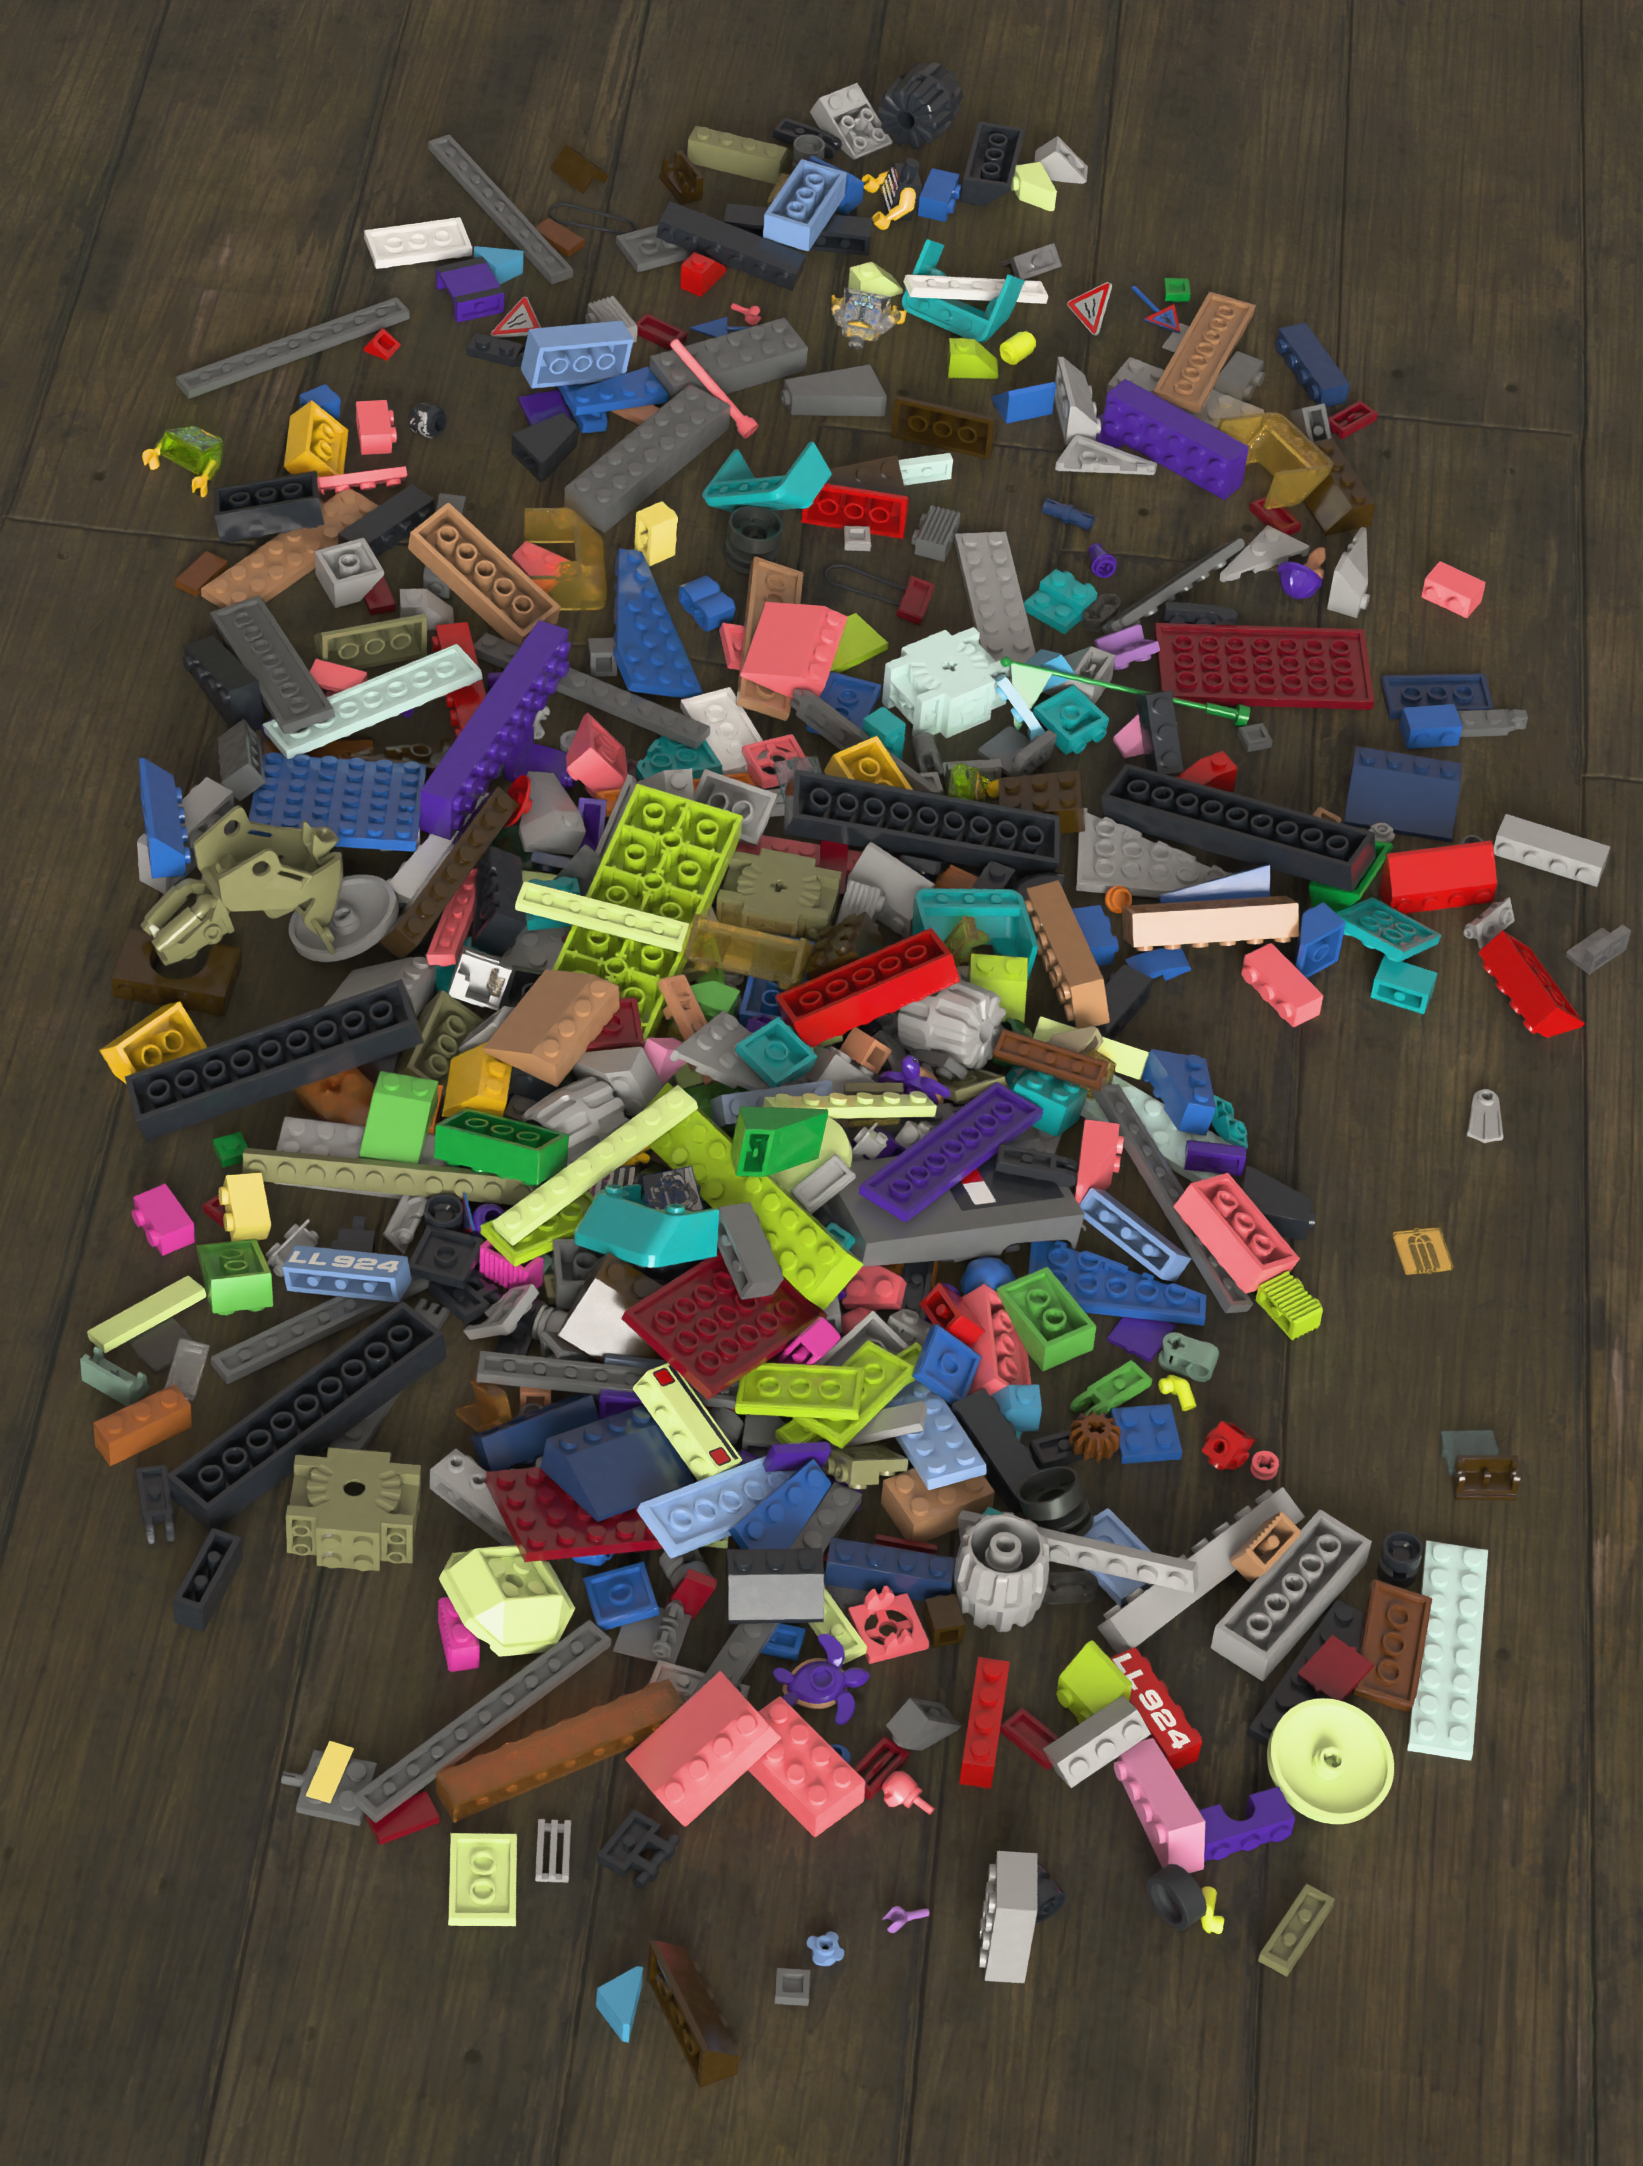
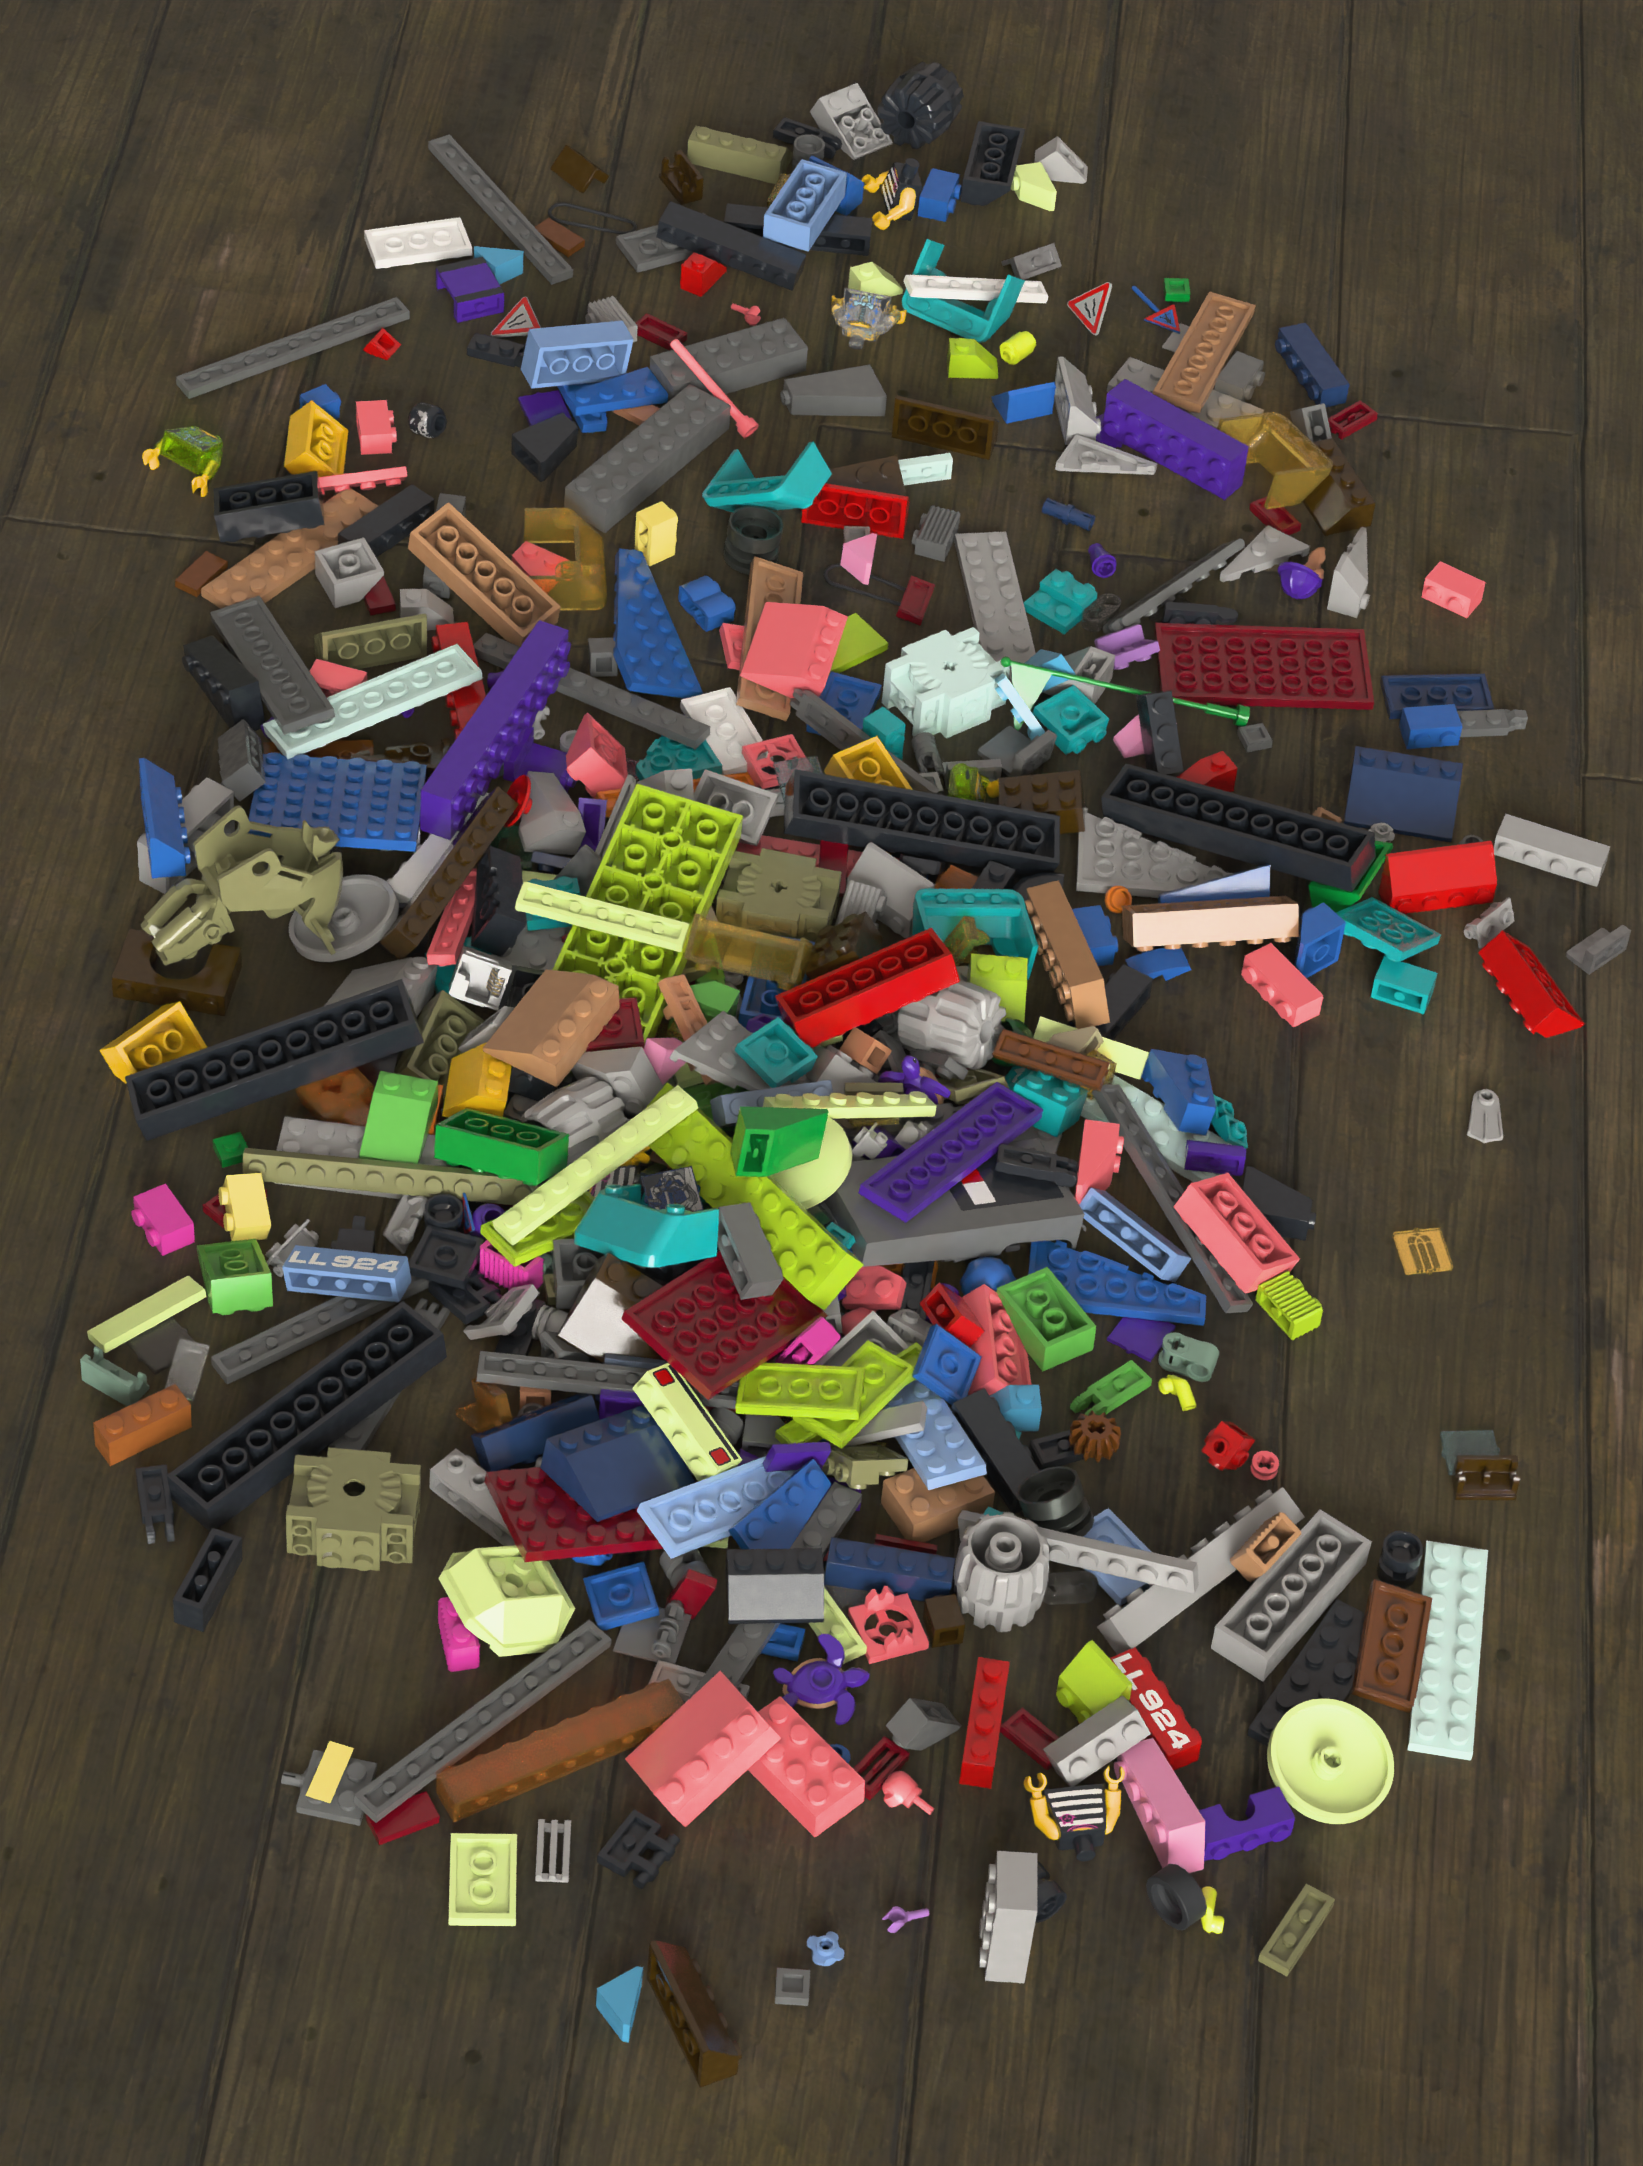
blue piece [690,317,750,338] -> none
light grey tile [790,1154,856,1214] -> none
blue plate [1110,1404,1182,1464] -> none
dark red piece [1297,1635,1374,1701] -> none
none -> bright pink slope [840,533,877,585]
none -> torso [1024,1766,1125,1861]

